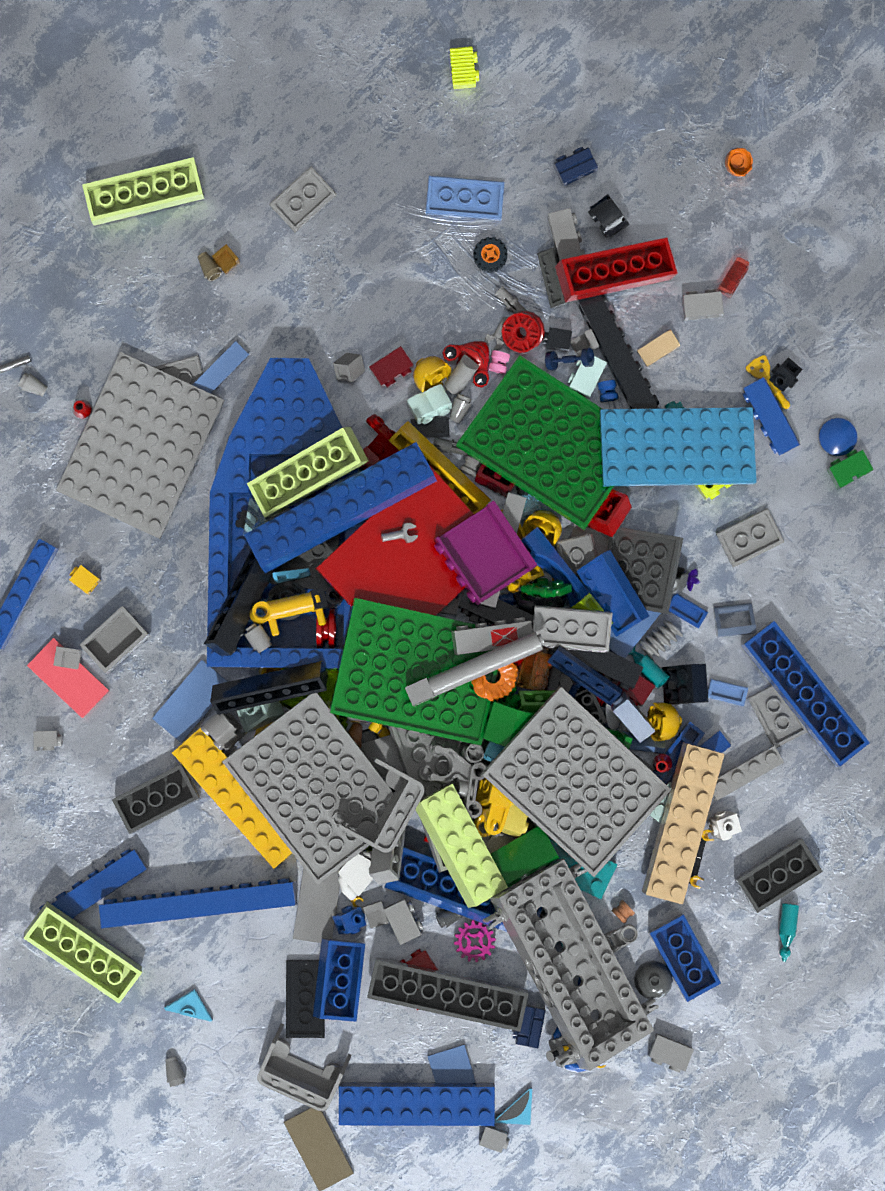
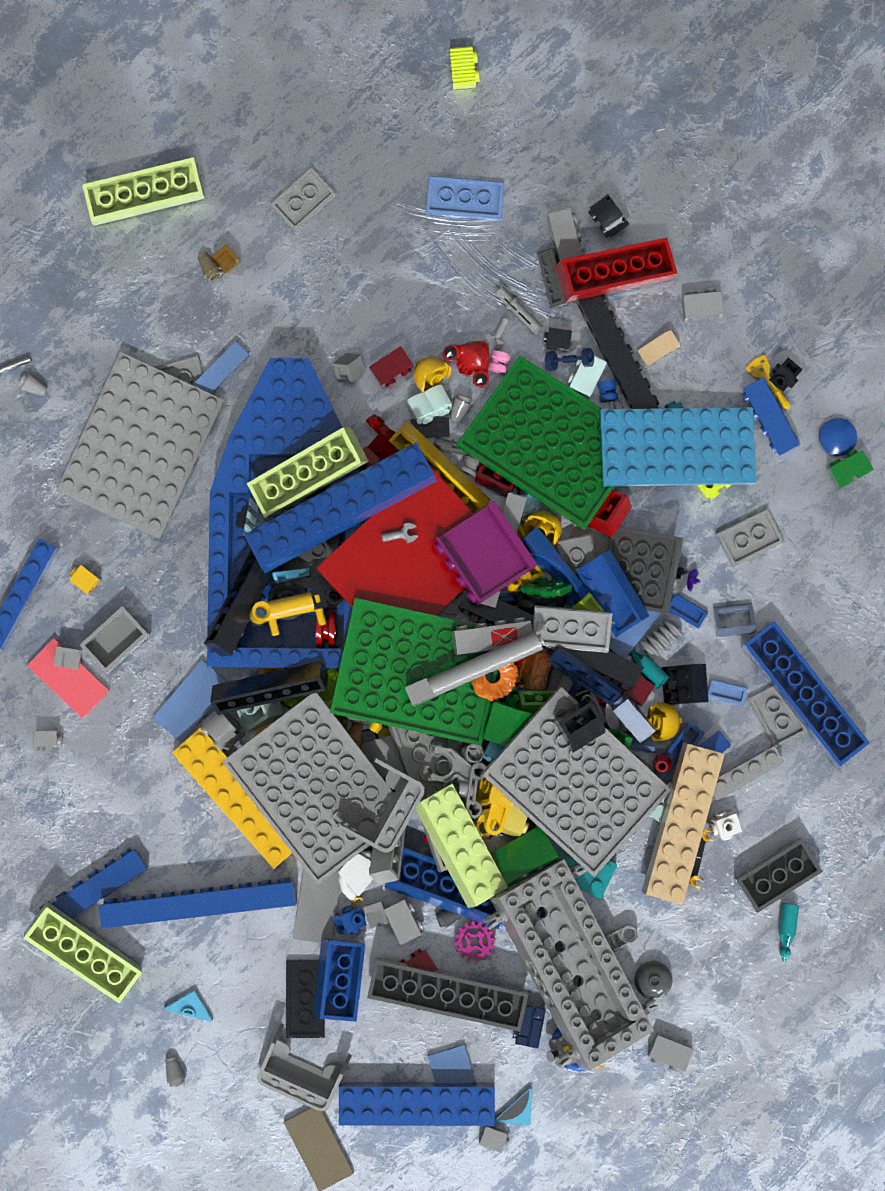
red cone [73,400,92,419] -> none
dark grey brick [112,764,200,834] -> none
light grey brick [245,623,272,653] -> none
light grey brick [445,355,480,395] -> none
black wheel [473,237,508,273] -> none
red wheel [502,310,545,353] -> none
dark blue brick [553,147,598,187] -> none
light grey panel [570,329,599,357] -> none
nougat wheel [611,900,635,924] -> none
blue brick [648,914,721,1002] -> none
clear red brick [717,257,749,299] -> none
orange hair [724,148,753,177] -> none
none -> black slope [553,699,606,753]

